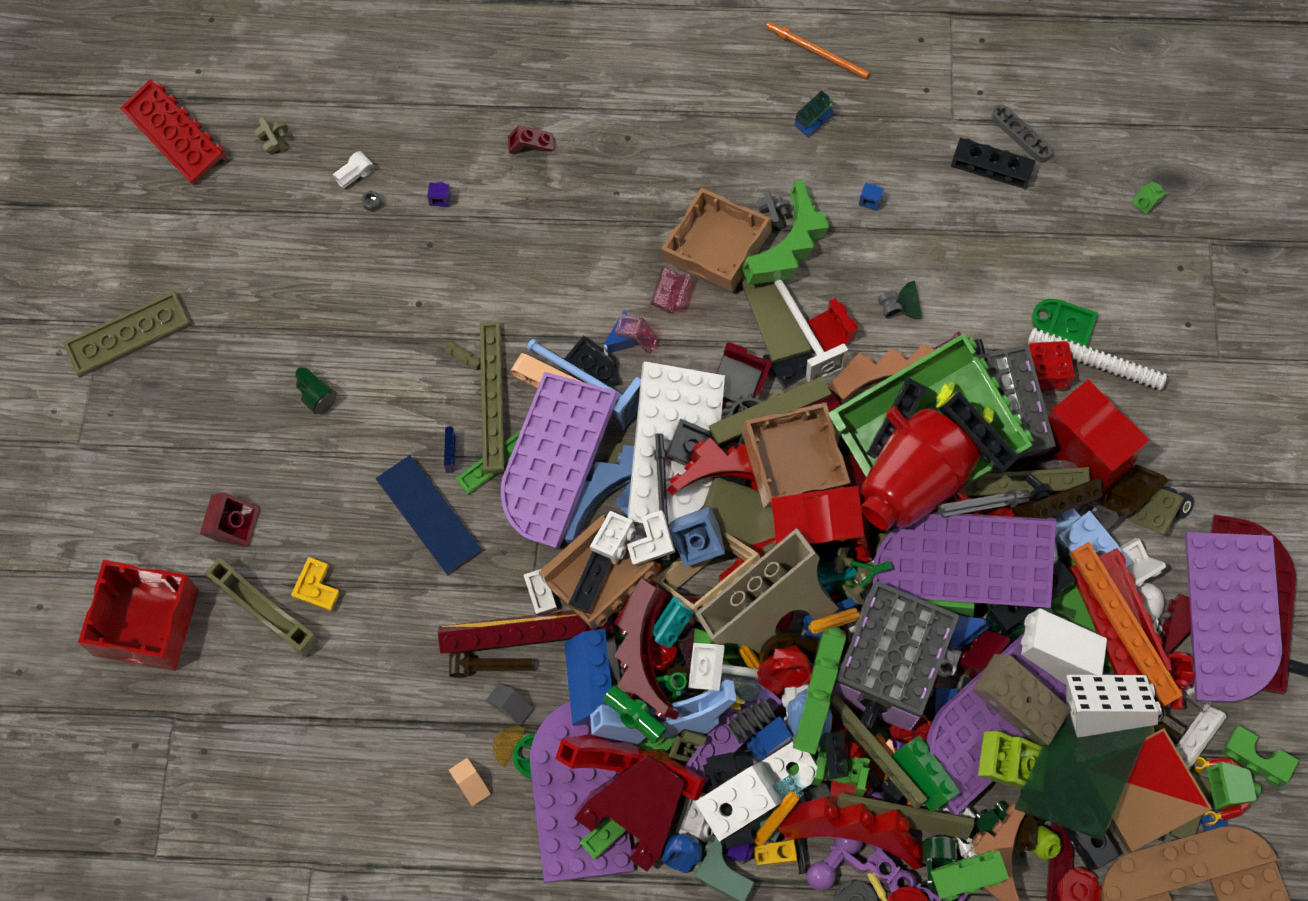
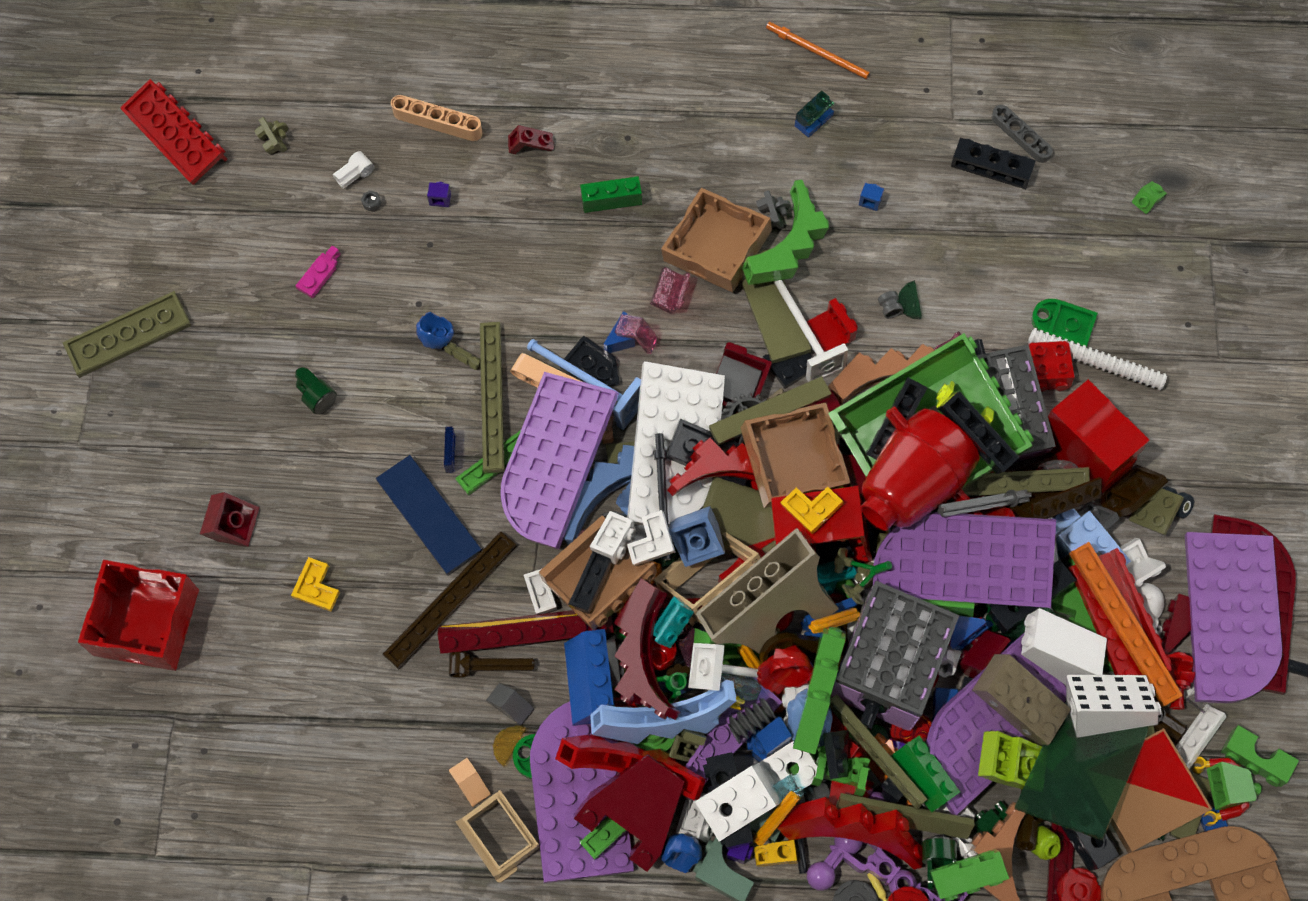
olive arch [204,558,319,658] -> none
green piece [603,685,667,743] -> none
black plate [1024,473,1052,501] -> none
none -> dark pink hinge [296,246,340,299]
none -> dark brown tile [382,531,517,670]
none -> light nougat beam [391,95,483,141]
none -> blue hair [416,312,454,349]
none -> tan piece [455,790,540,883]
none -> green brick [580,176,642,213]
none -> nougat hand [602,416,614,444]
none -> yellow plate [780,486,844,534]

